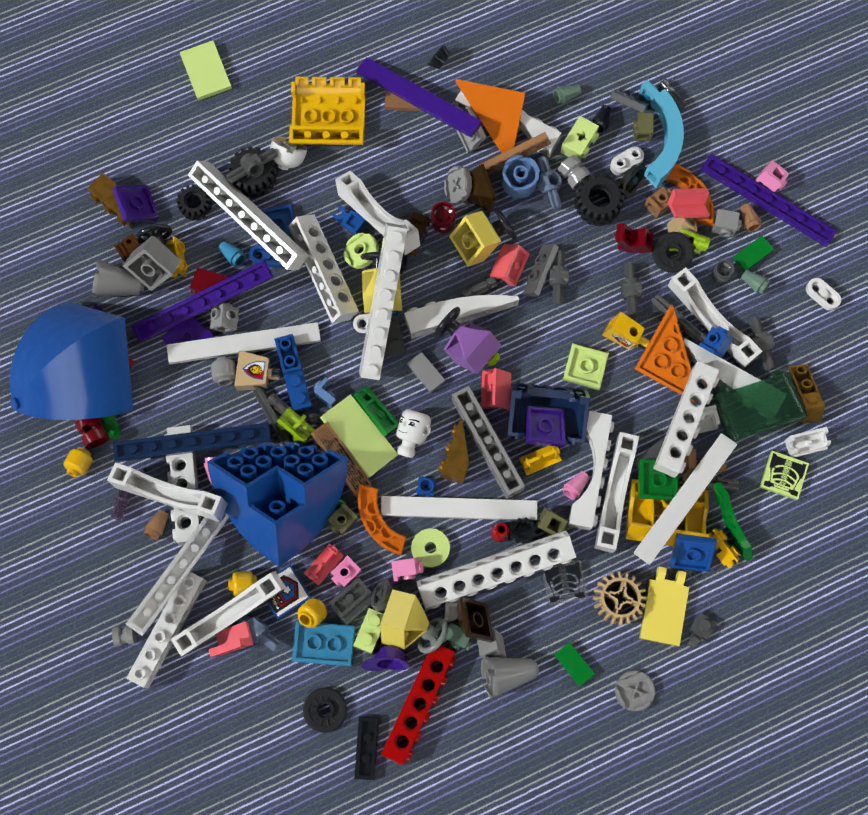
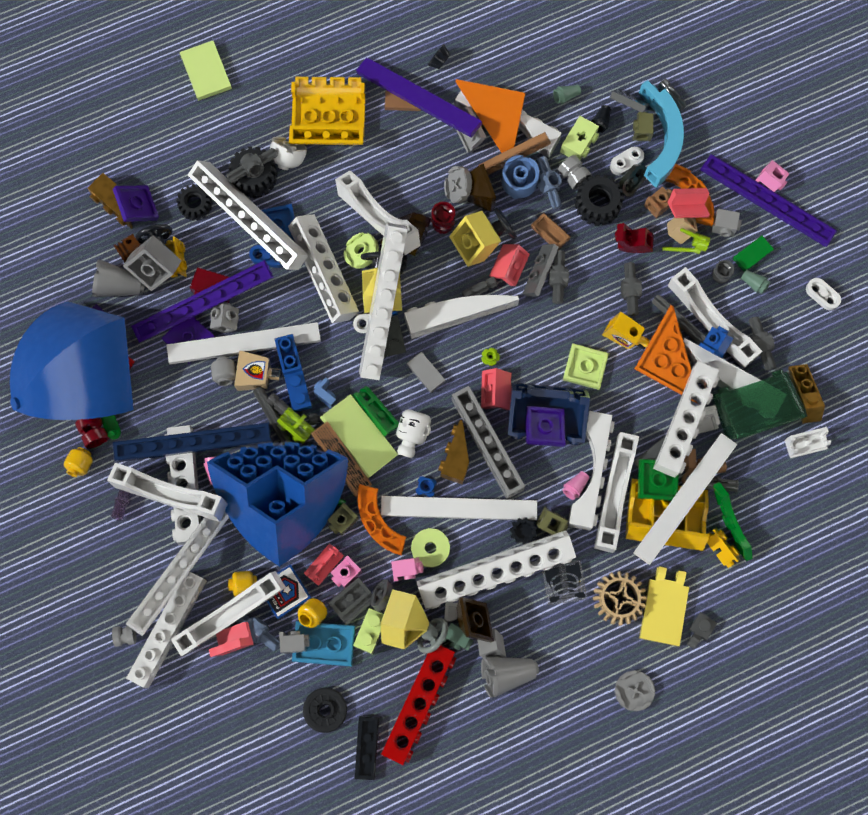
medium nougat cone [144,510,169,540] -> none
dark azure cone [219,241,246,267] -> none
blue plate [332,206,367,235] -> none
dark purple piece [361,645,410,671] -> none
medium lavender piece [434,307,502,374] -> none
red cone [491,523,510,542] -> none
yellow hinge [519,446,562,475] -> none
green tile [554,642,595,687] -> none
black wheel [652,232,694,273] -> none
blue tile [670,534,717,572] -> none
medium nougat cone [740,203,761,232] -> none
tile [759,451,809,500] -> none
none -> light grey brick [279,631,310,654]
none -> medium nougat tile [531,213,570,250]

